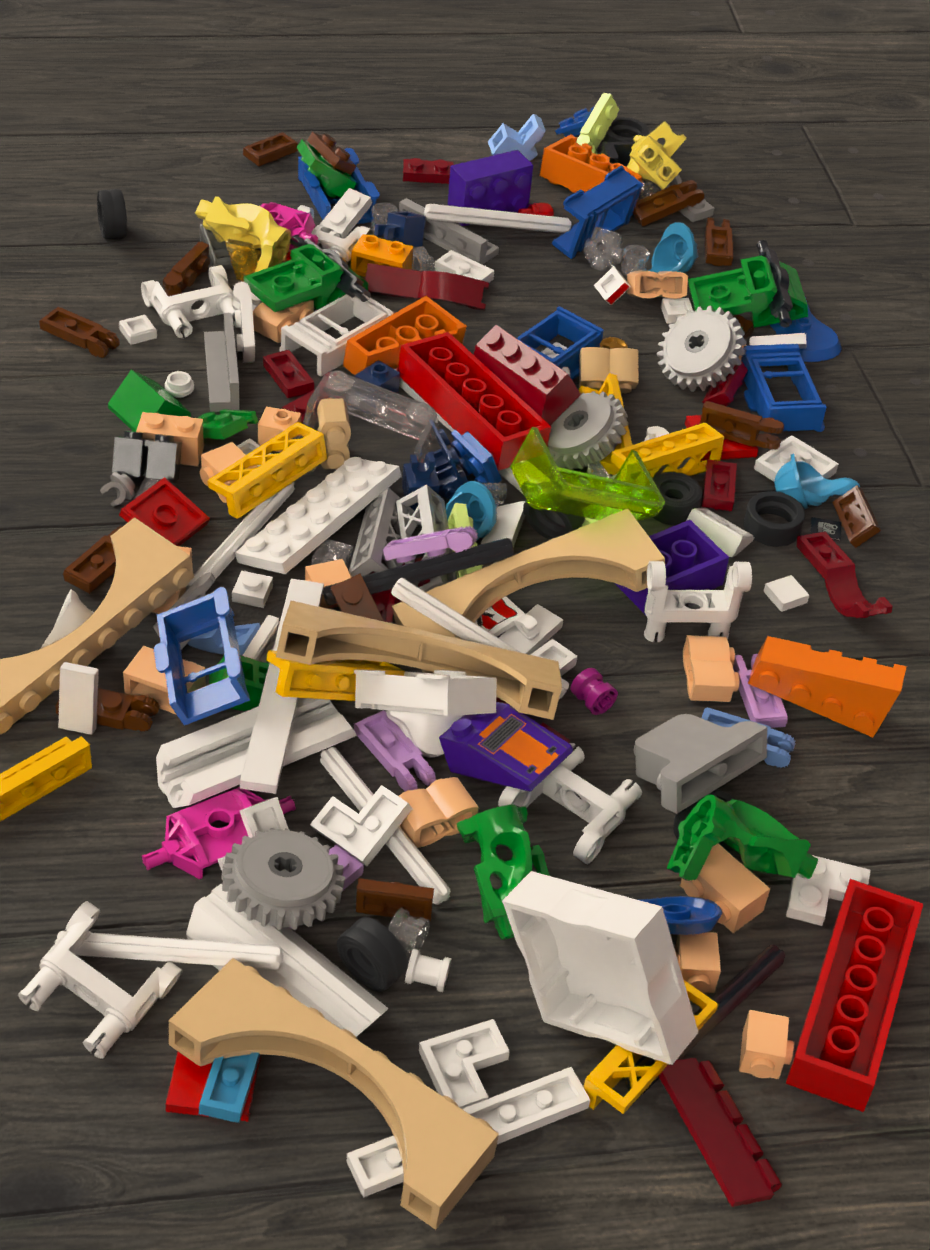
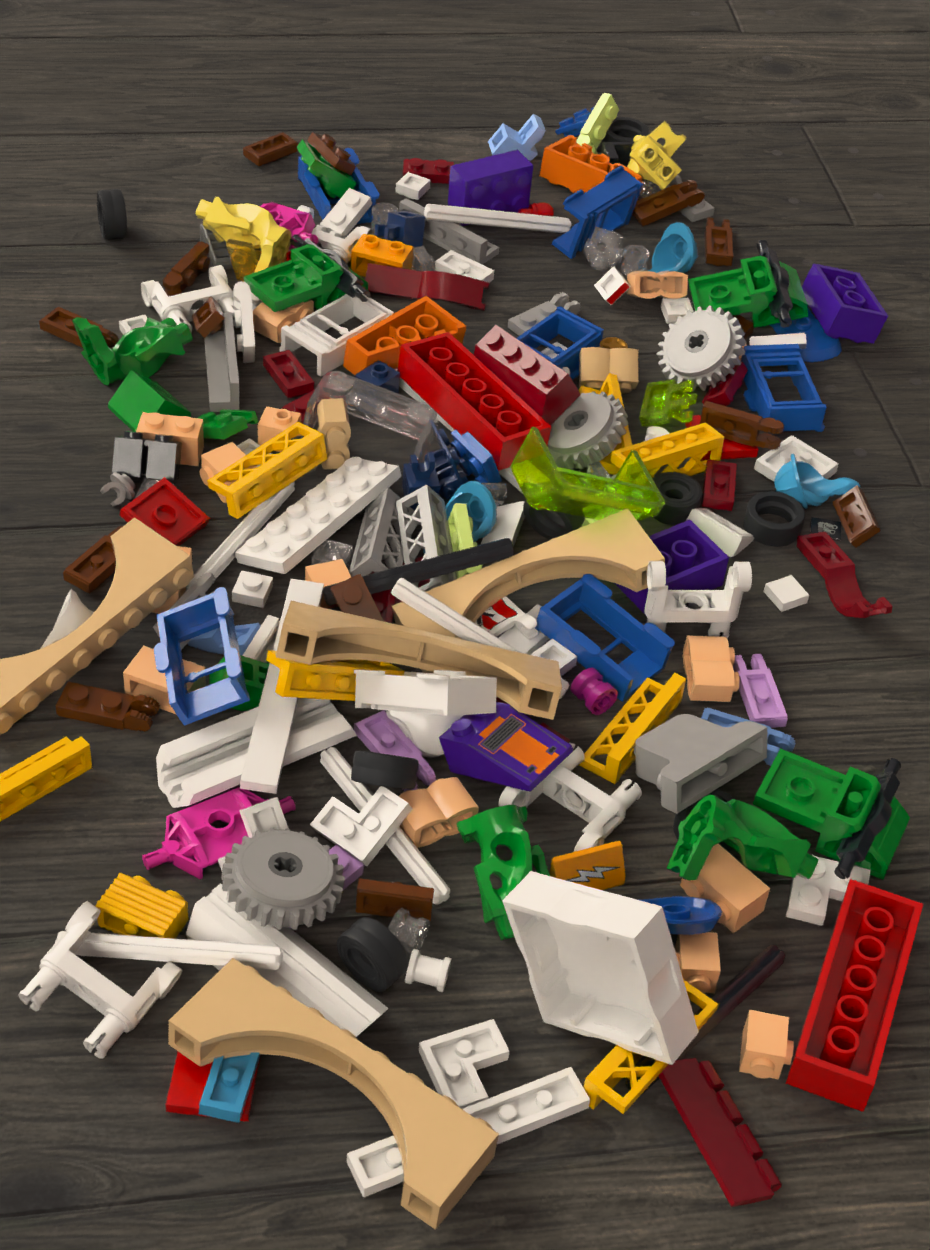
white tile [58,662,99,735] -> none
white plate [165,371,194,398] -> none
lavender hinge [383,526,478,563] -> none
orange wedge [748,636,907,738] -> none
none -> green hips [72,317,193,385]
none -> yellow brick [96,873,188,939]
none -> reddish brown plate [192,296,225,338]
none -> black tyre [351,751,419,789]
none -> white plate [395,172,430,200]
none -> light grey hinge [508,292,581,336]
none -> blue piece [535,574,675,702]
none -> light orange slope [549,841,626,890]
none -> yellow fence [579,673,686,784]
none -> clear neon green plate [639,379,698,427]
none -> green piece [753,748,910,880]
none -> dark purple brick [802,263,888,344]

